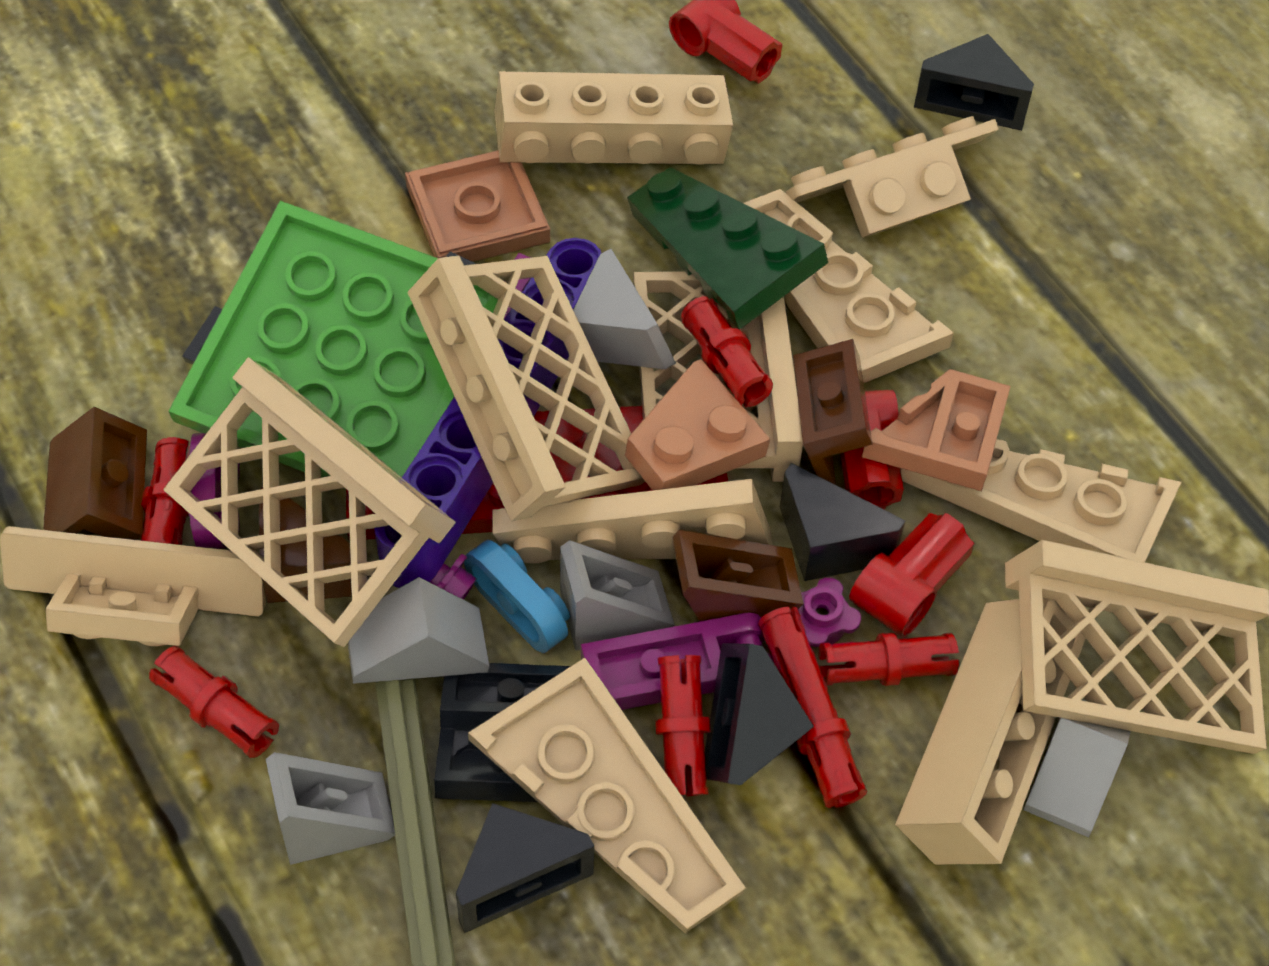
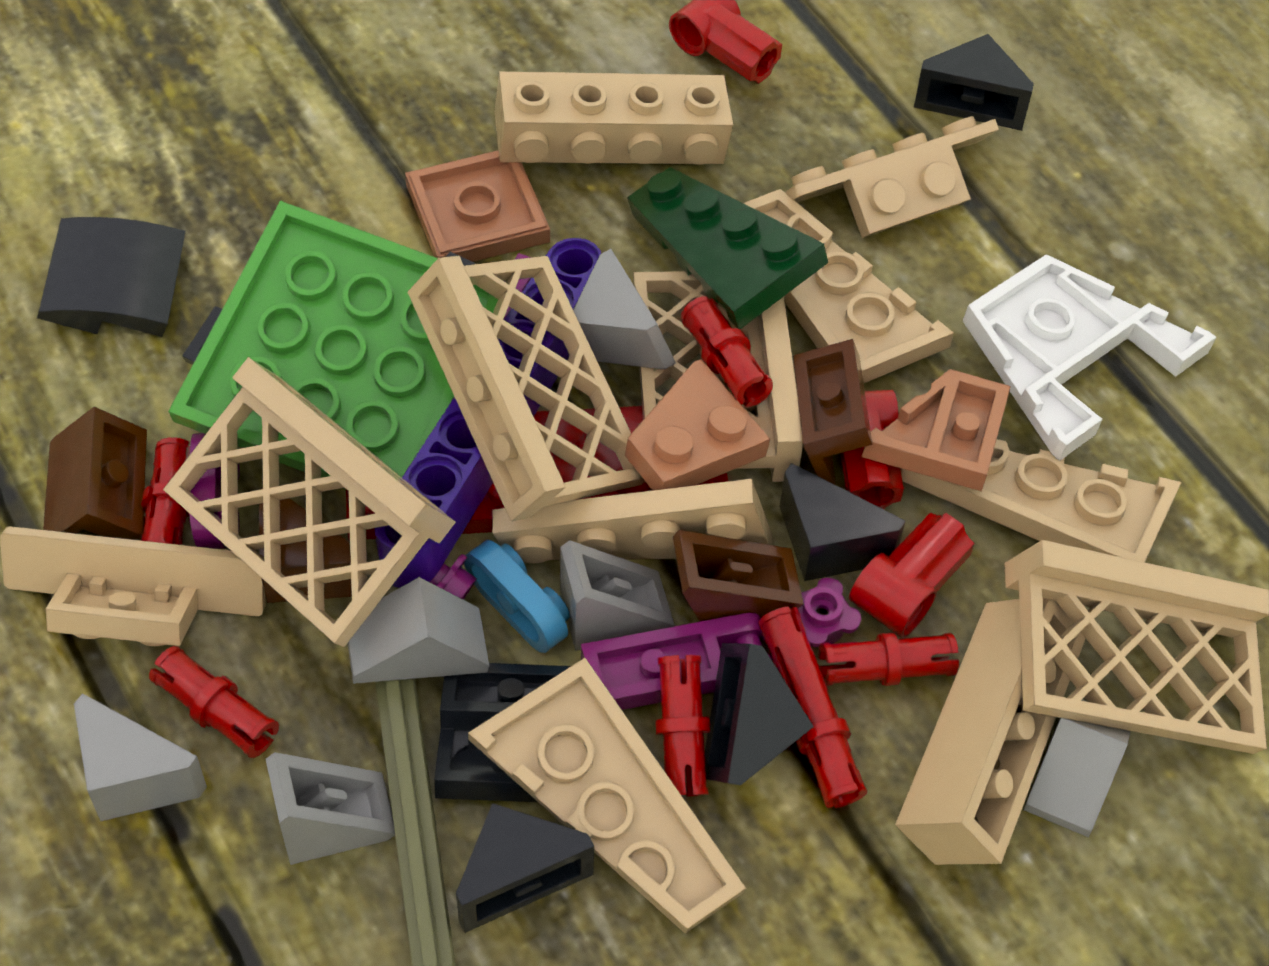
none -> black slope [37,217,186,337]
none -> light grey slope [74,693,207,821]
none -> white wing [963,254,1216,461]

